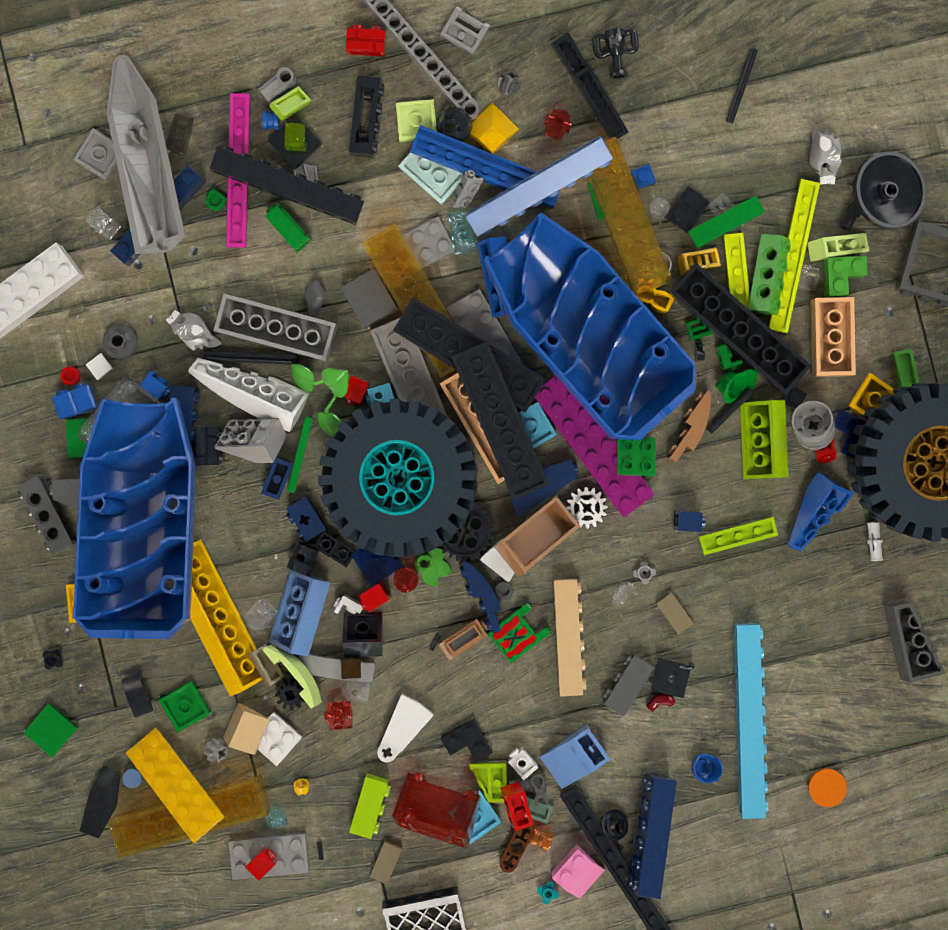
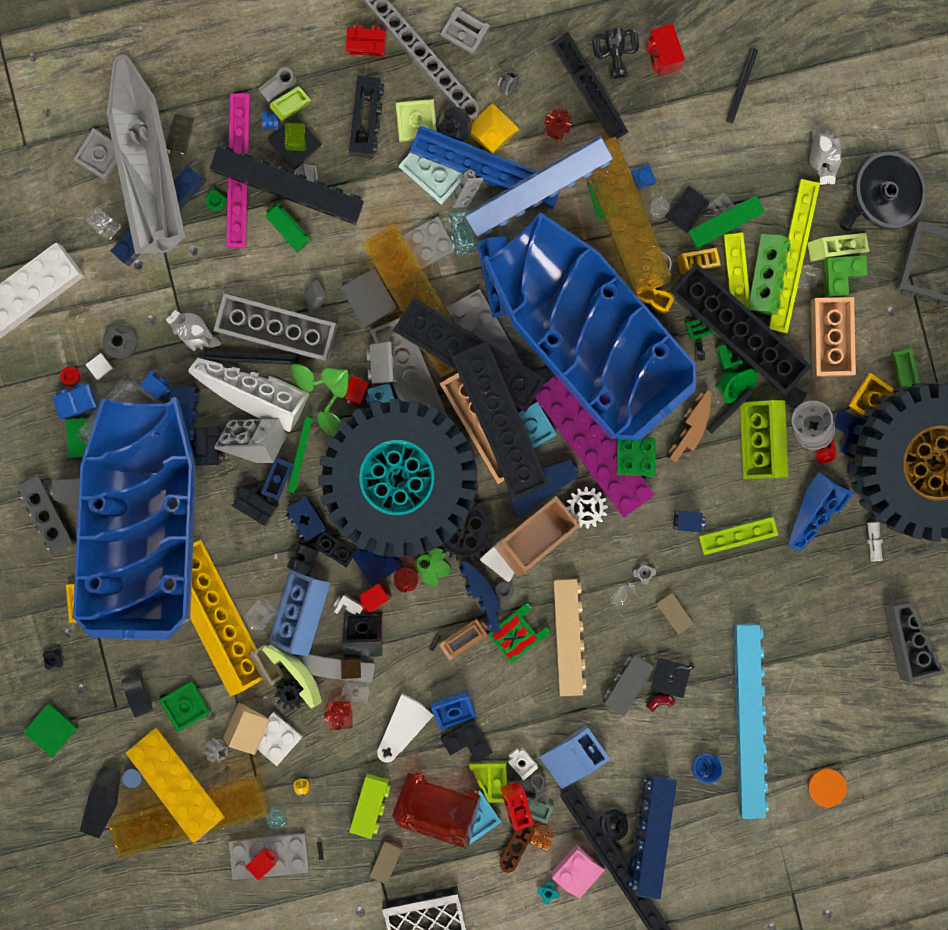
none -> black brick [232,485,279,526]
none -> light grey slope [367,342,397,384]
none -> blue slope [430,689,477,730]
none -> red brick [645,23,685,77]

